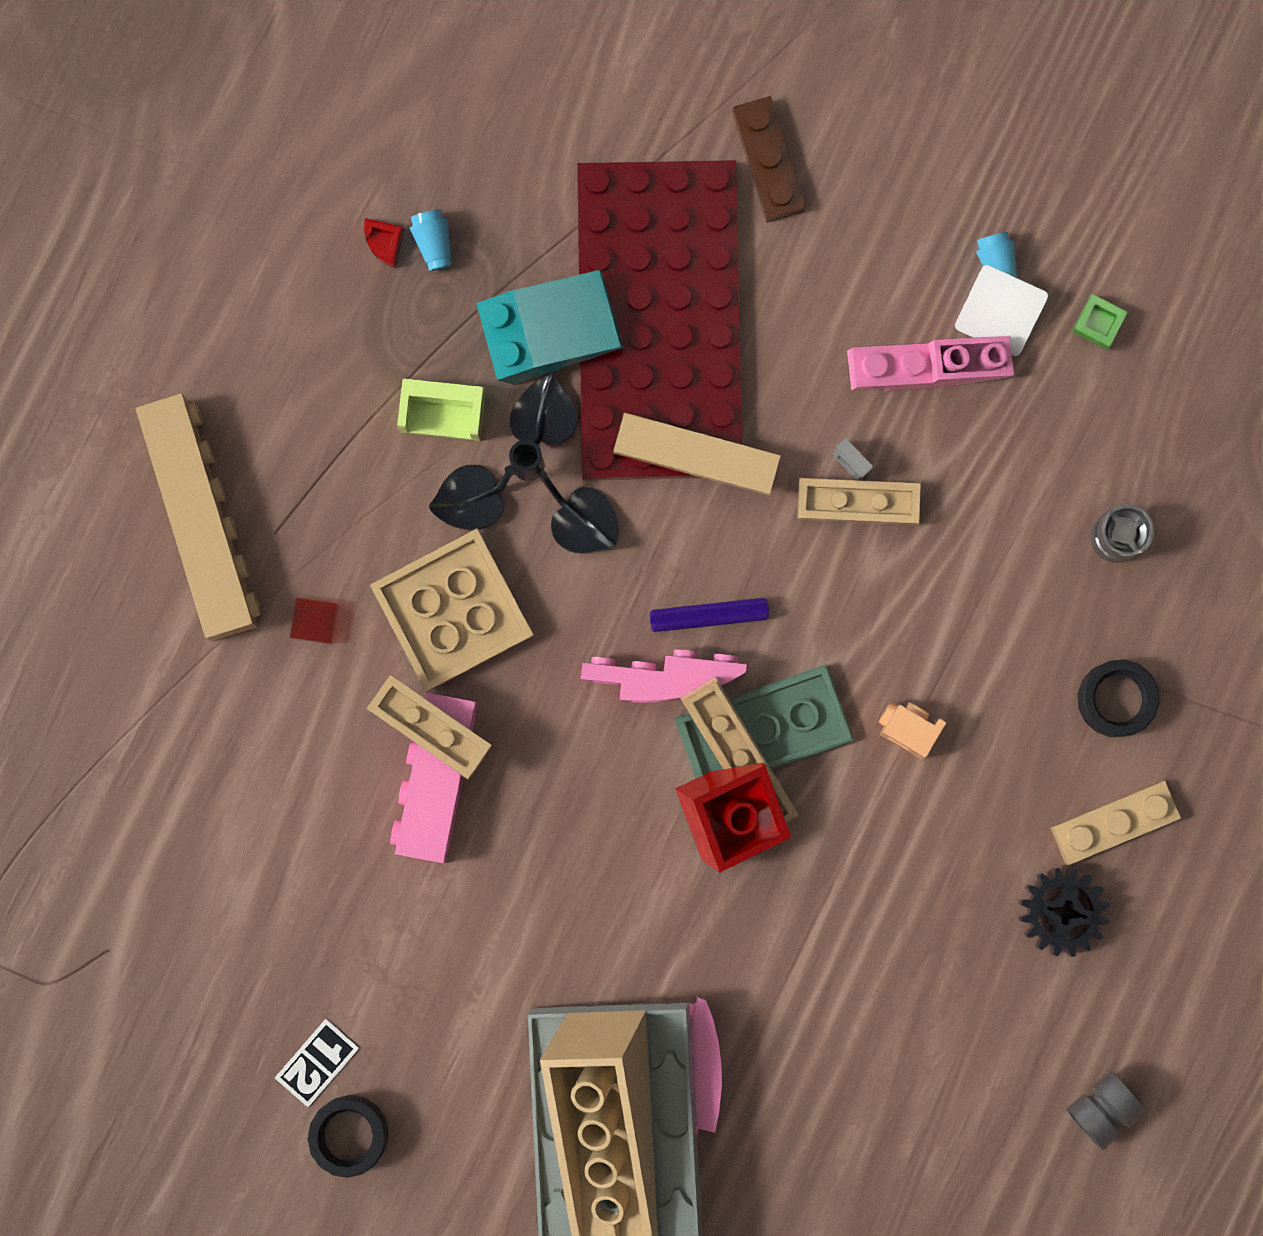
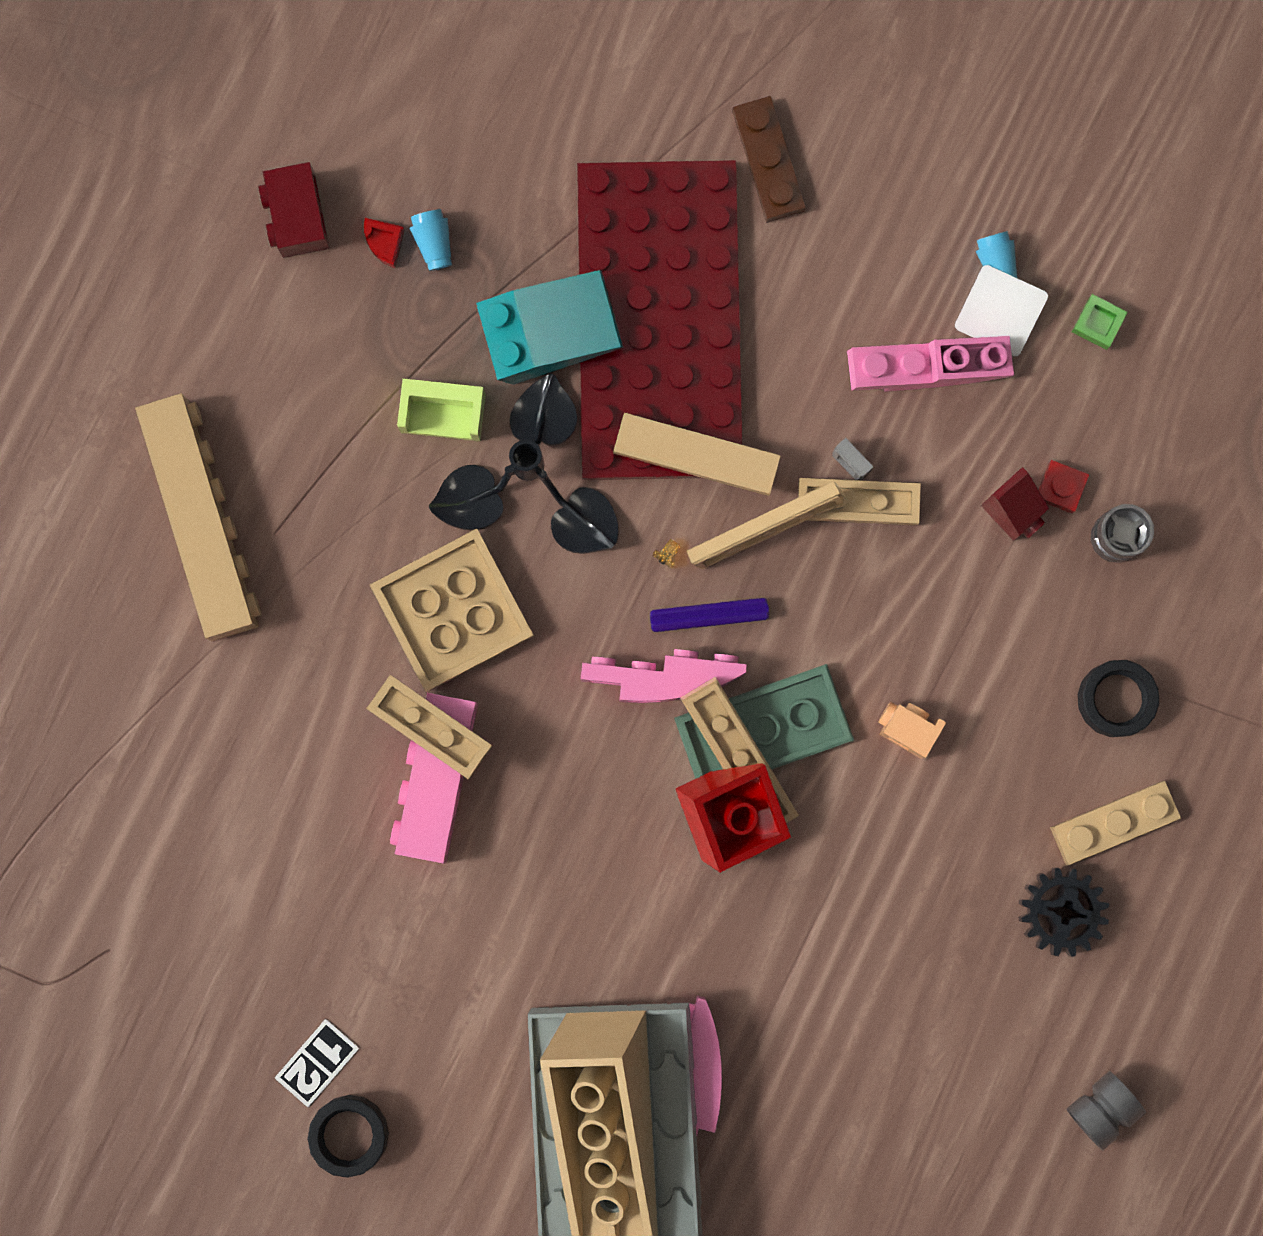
clear red plate [290,598,338,645] -> none
none -> dark red brick [258,162,330,258]
none -> clear yellow piece [652,539,680,569]
none -> tan tile [687,481,846,569]
none -> dark red slope [981,467,1049,541]
none -> red plate [1039,460,1089,514]

